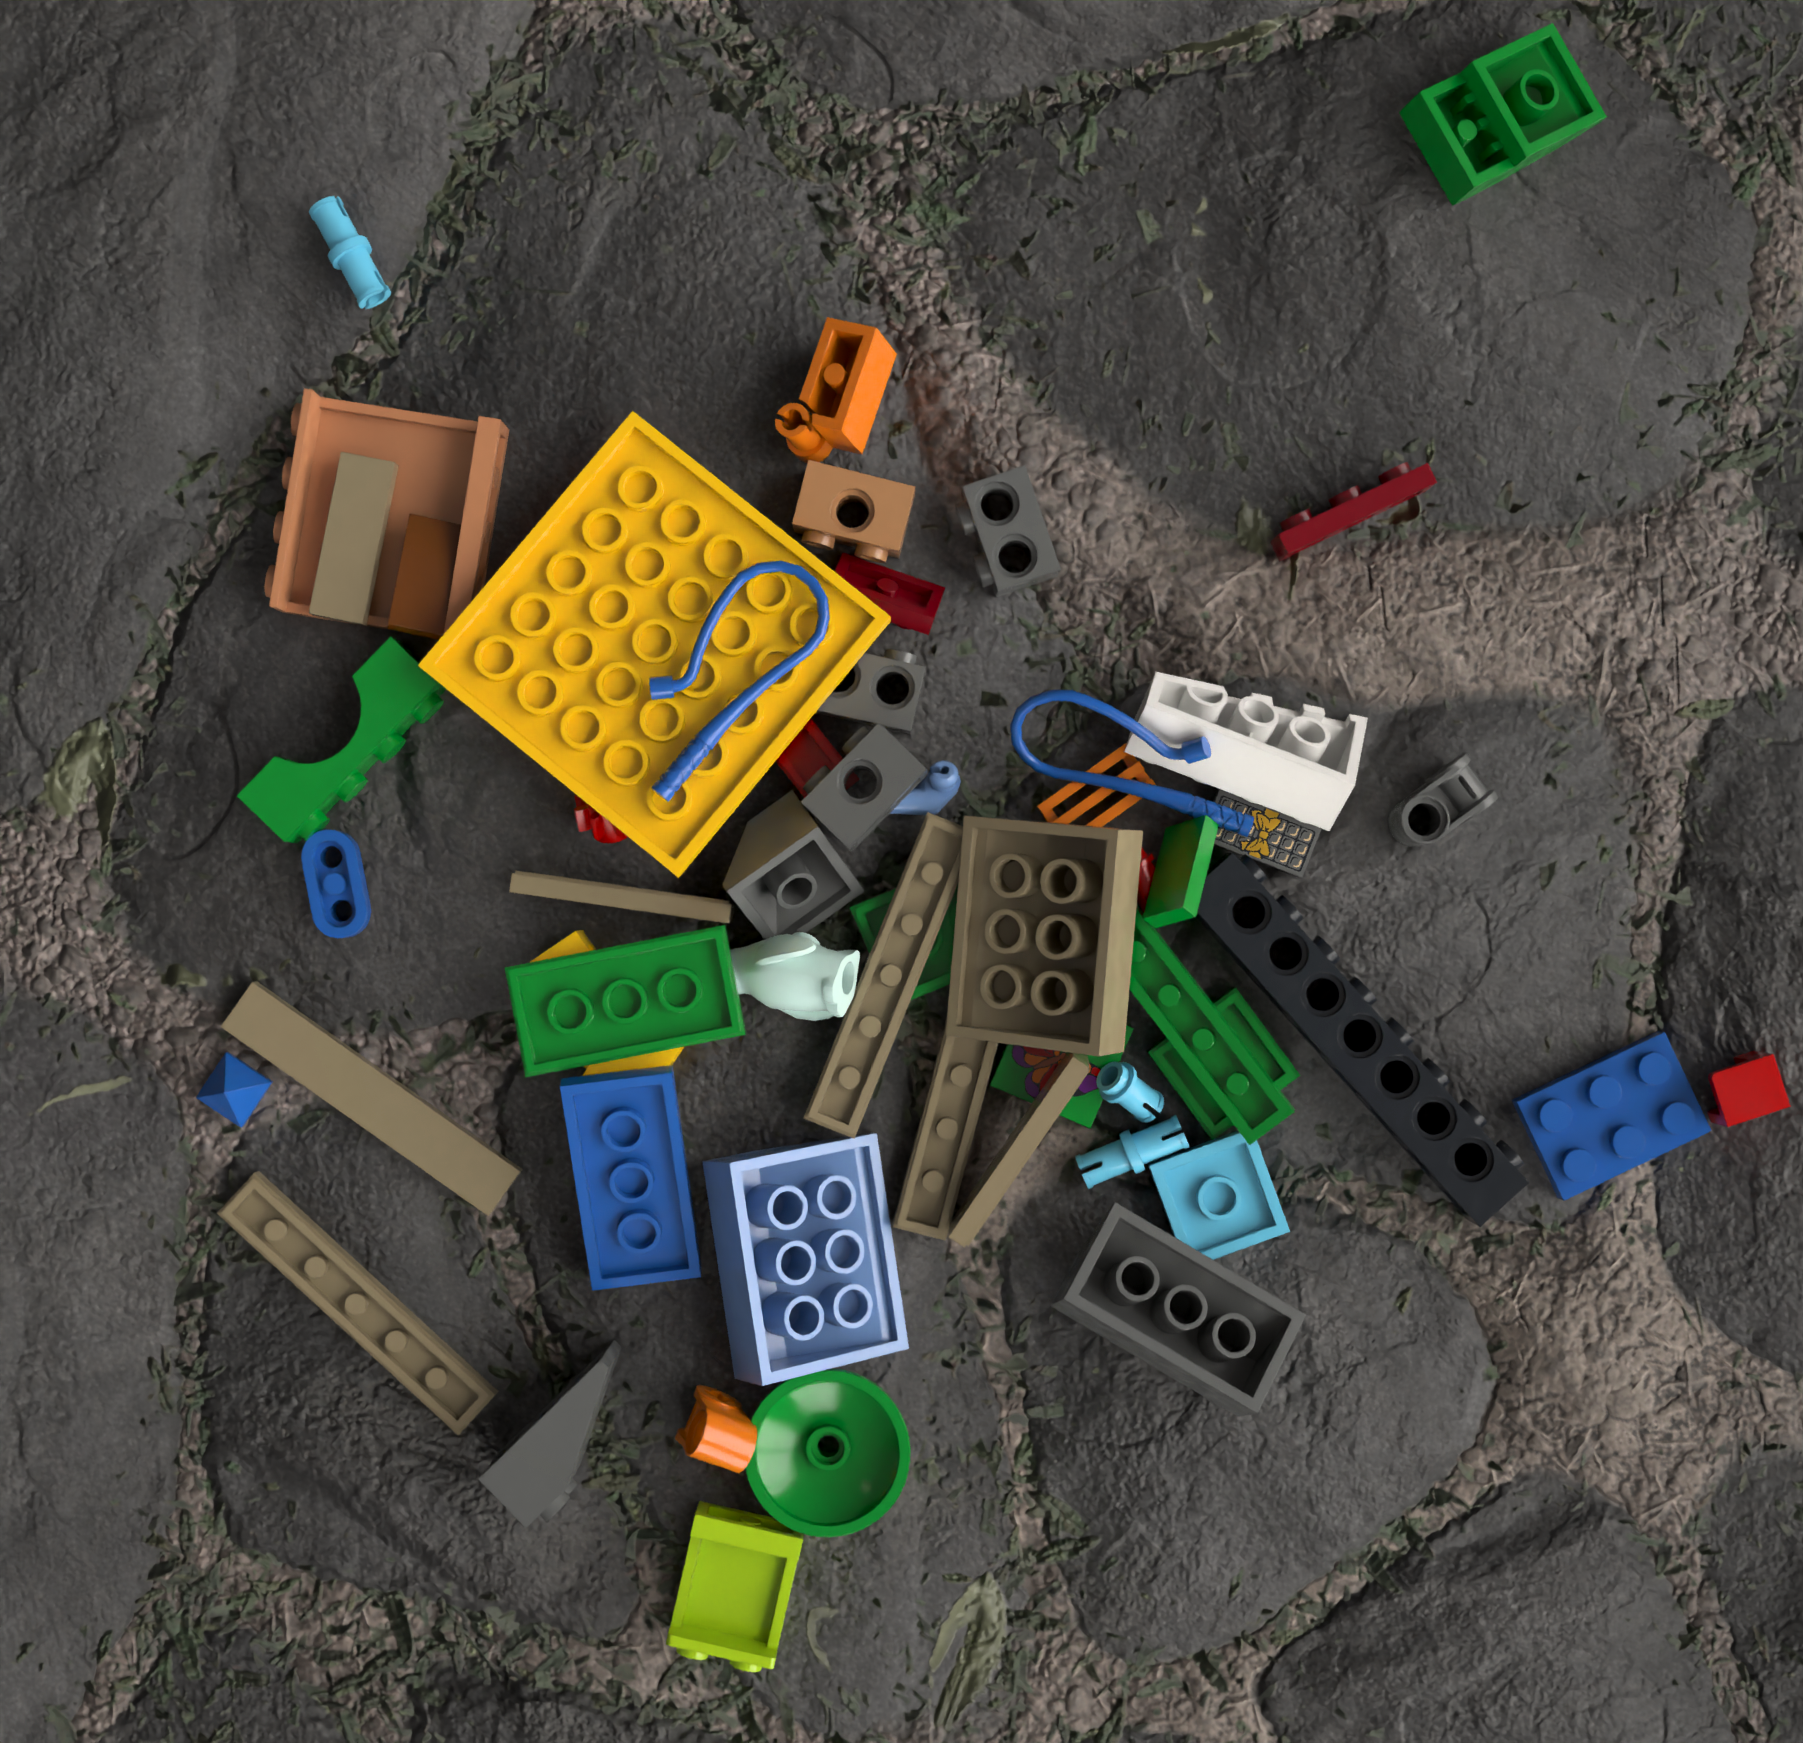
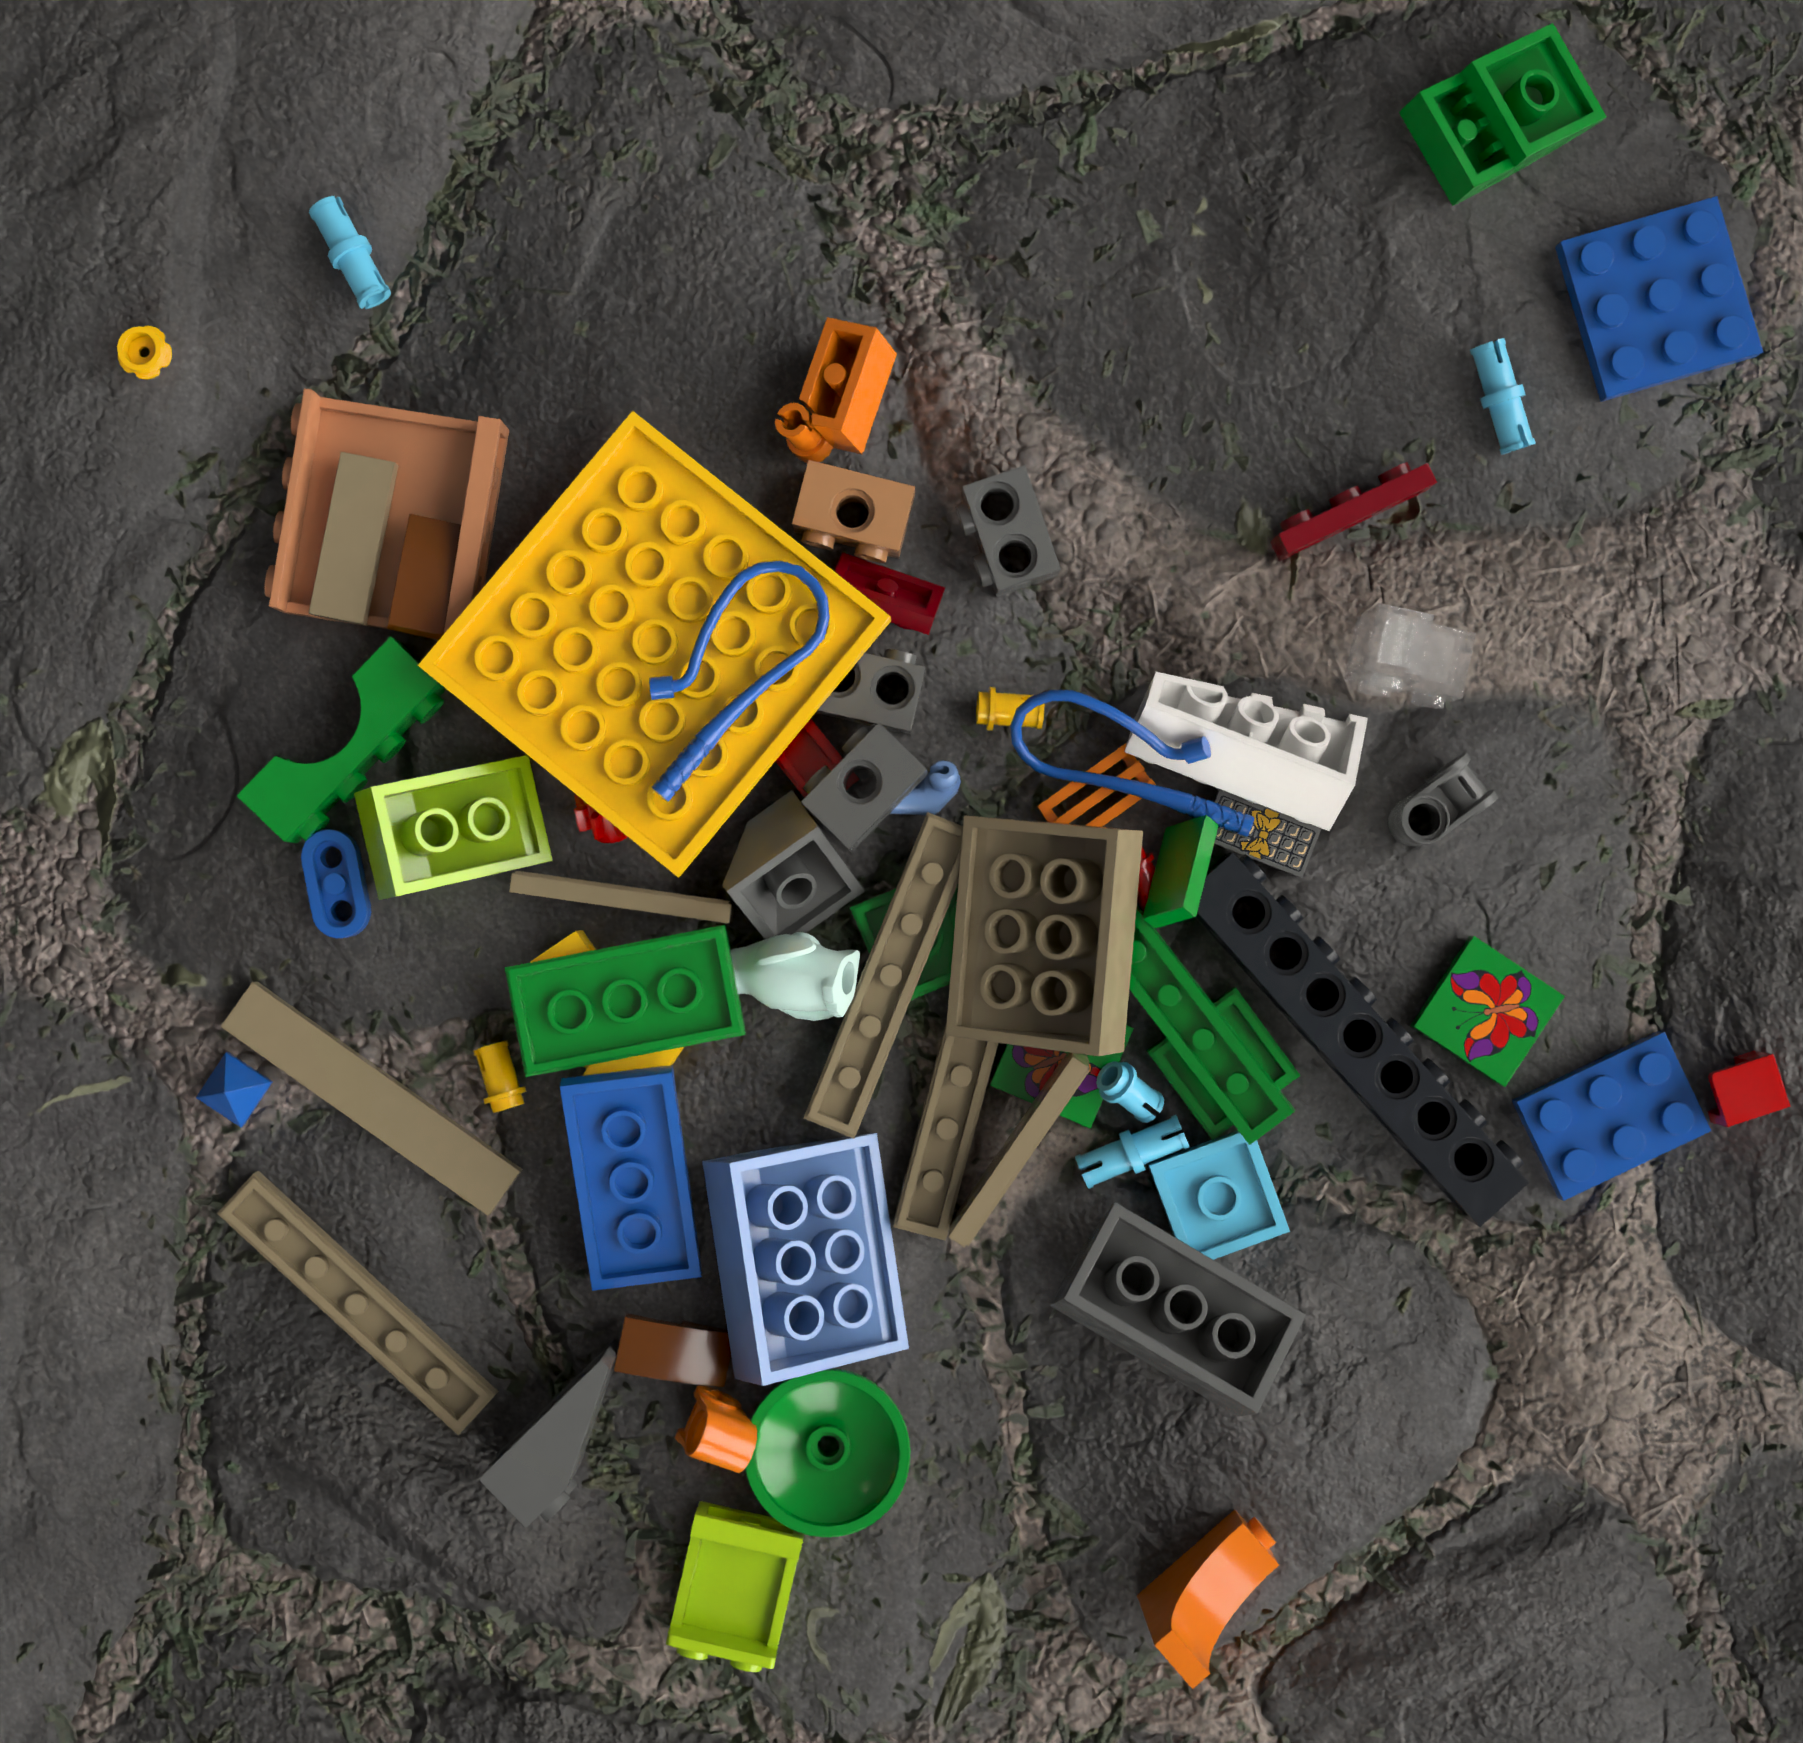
none -> yellow plate [117,326,172,380]
none -> lime slope [354,755,553,900]
none -> yellow pin [473,1040,527,1113]
none -> reddish brown slope [614,1313,731,1387]
none -> yellow pin [976,687,1045,730]
none -> orange arch [1137,1510,1279,1689]
none -> clear brick [1344,603,1476,709]
none -> green tile [1410,936,1565,1087]
none -> medium azure pin [1470,338,1536,455]
none -> blue plate [1555,196,1763,402]

